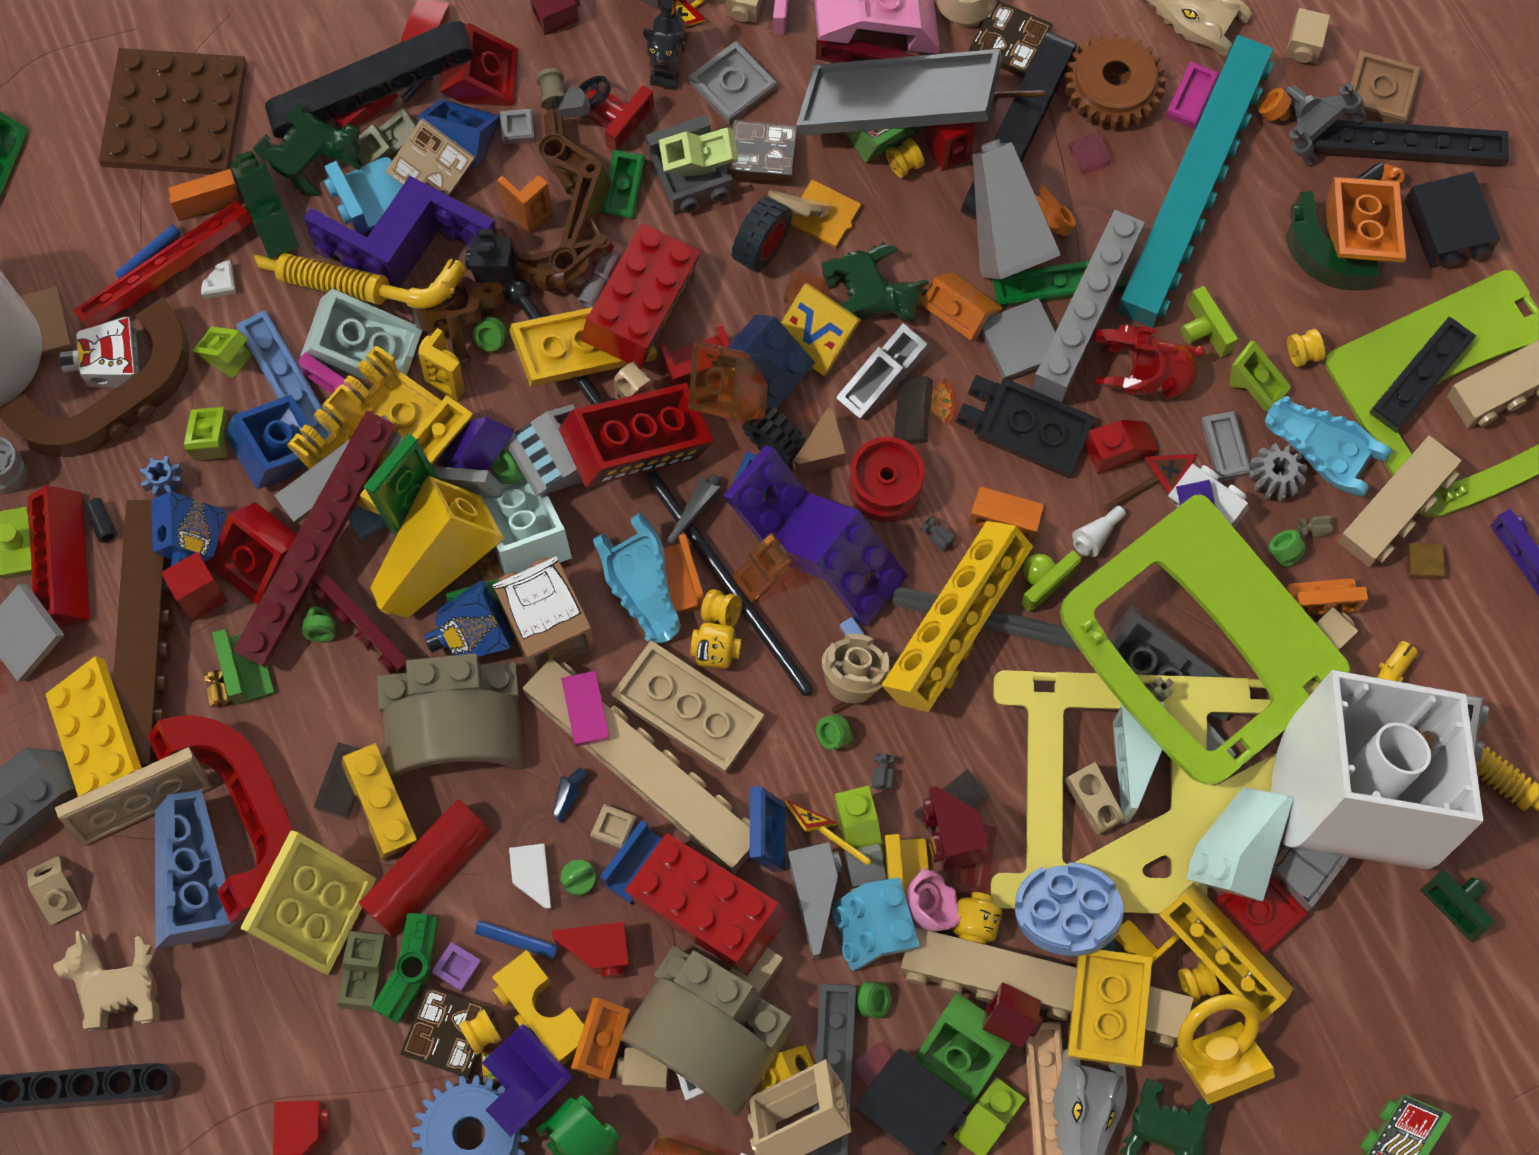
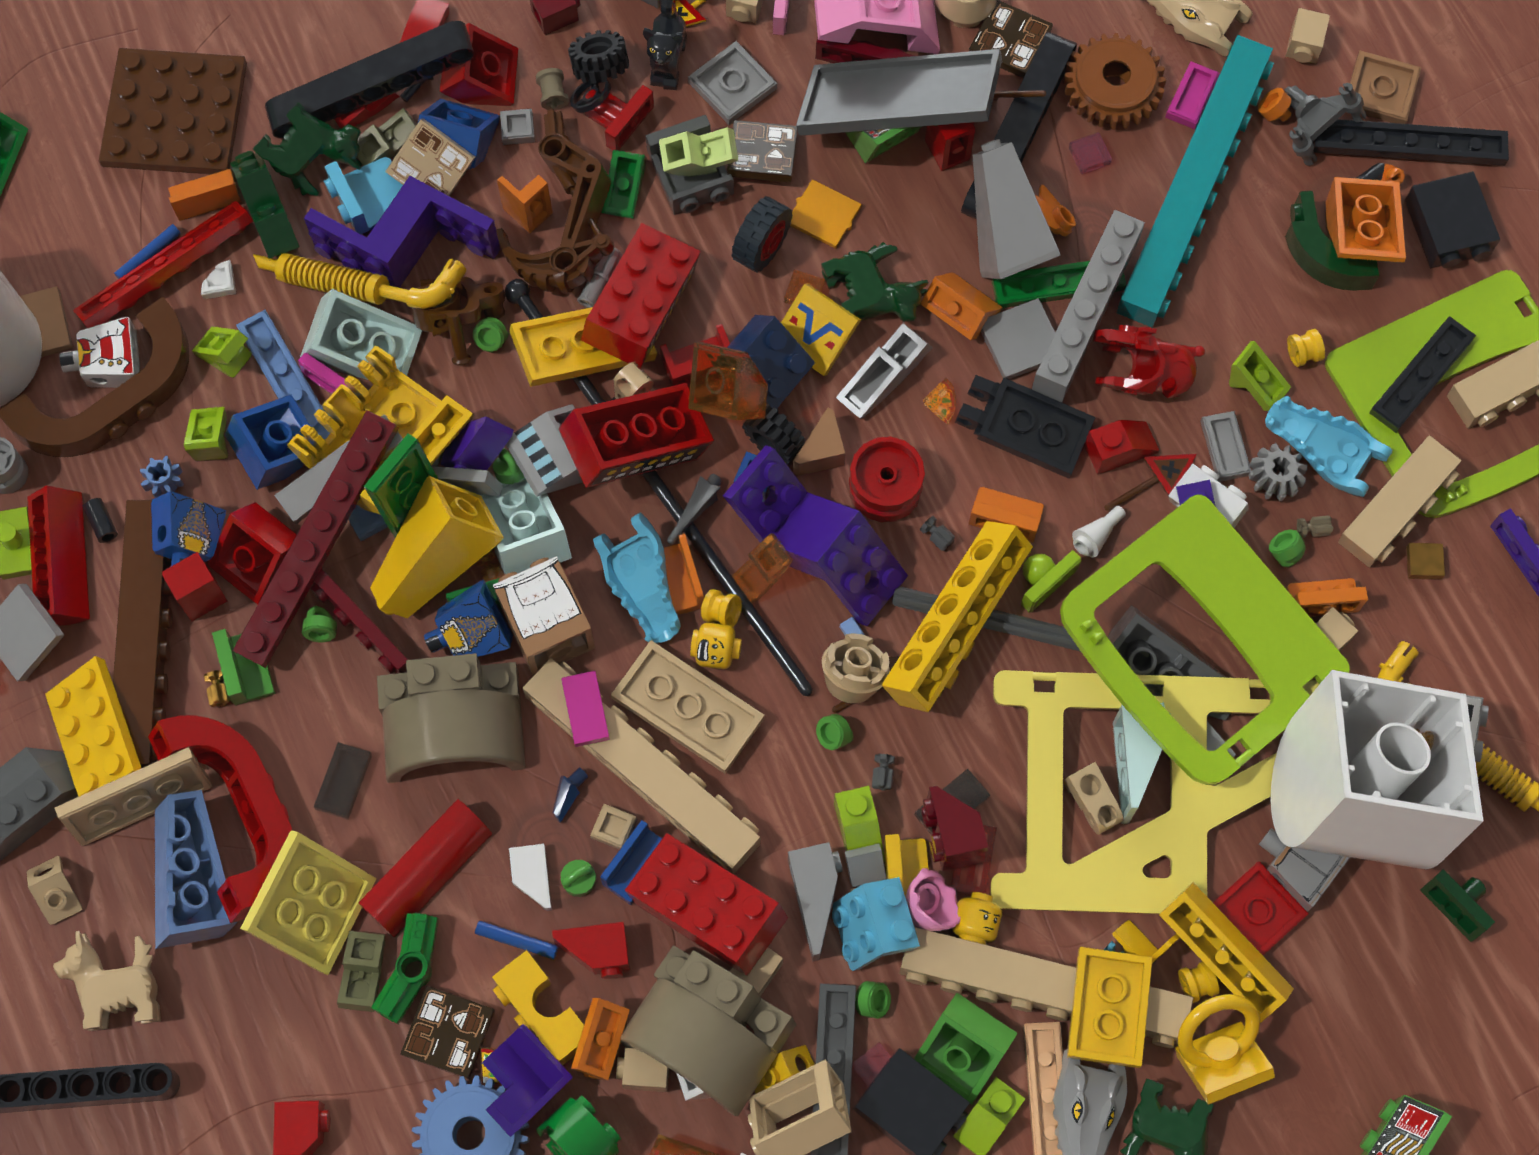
yellow arch [342,743,417,860] -> none
yellow bracket [418,328,465,401] -> none
medium lavender tile [431,942,482,993] -> none
yellow wheel [459,1009,502,1056] -> none
black brick [465,229,518,282] -> none
dark grey tile [558,87,591,118] -> none
blue tile [749,786,785,872] -> none
tan tile [767,190,831,218] -> none
yellow piece [784,799,871,865] -> none
yellow wheel [886,138,924,178] -> none
clear smoke tile [894,376,933,445] -> none
dark red brick [982,982,1043,1048] -> none
medium blue tile [1015,862,1124,956] -> none
dark tan piece [1149,677,1173,702] -> none
lime tile [1180,286,1238,358] -> none
light aqua slope [1186,787,1293,902] -> none
none -> black tyre [568,30,629,84]

